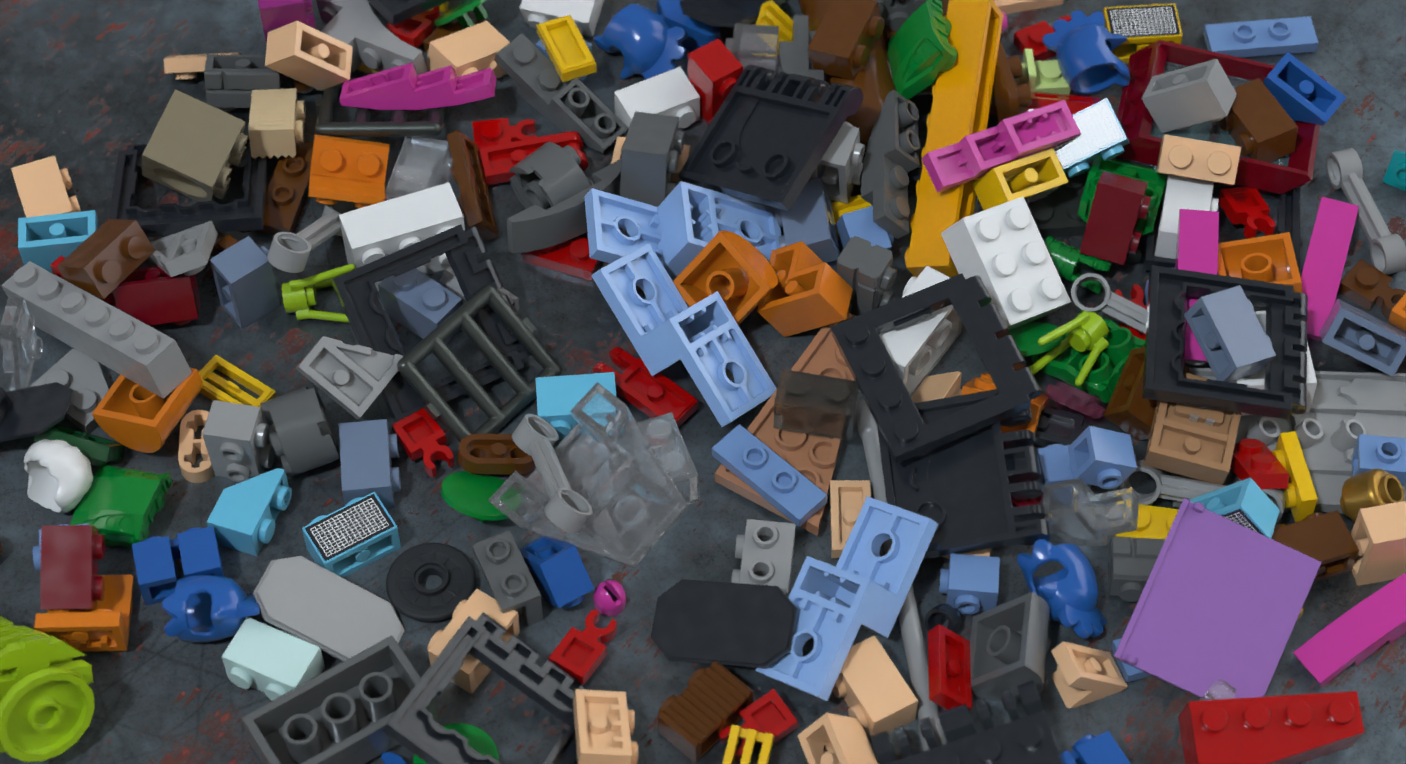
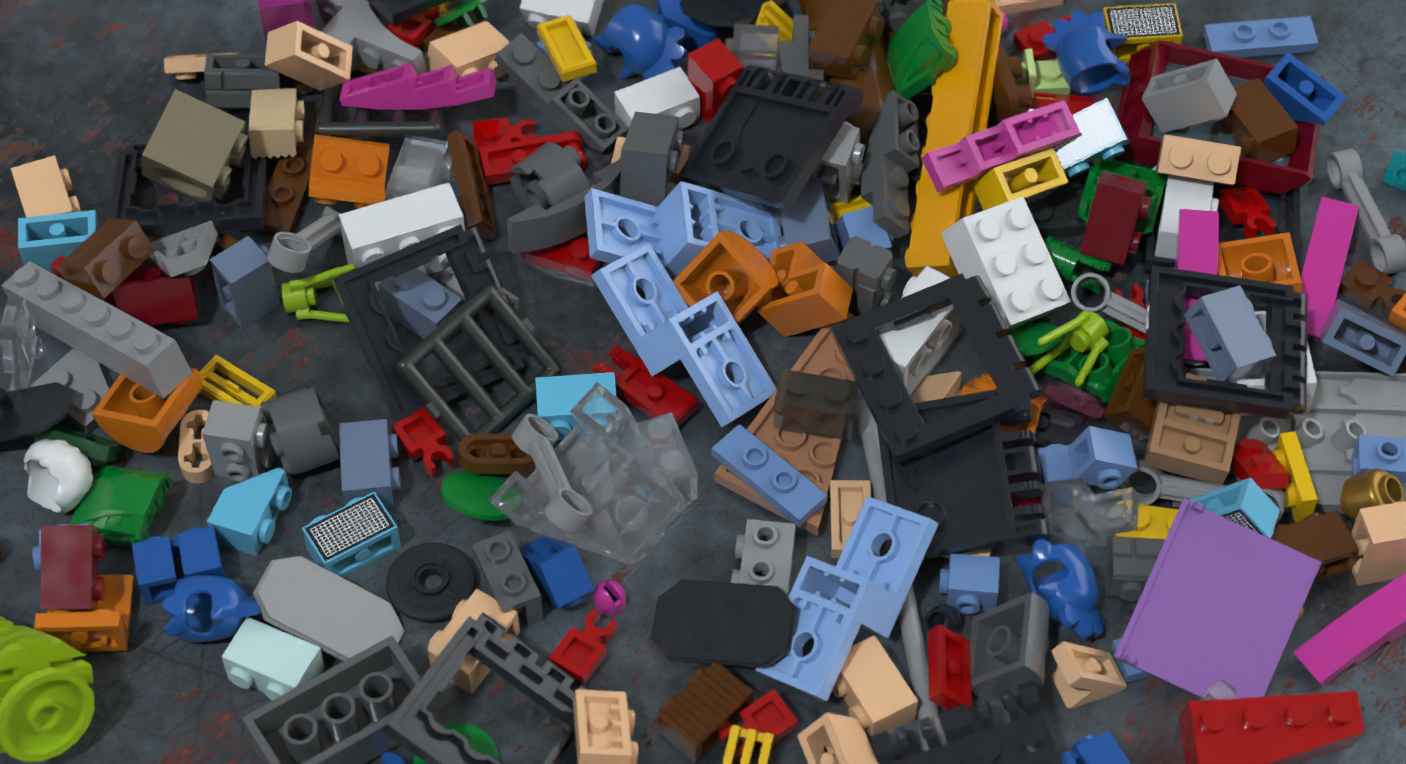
light grey wing [295,336,403,419] -> none

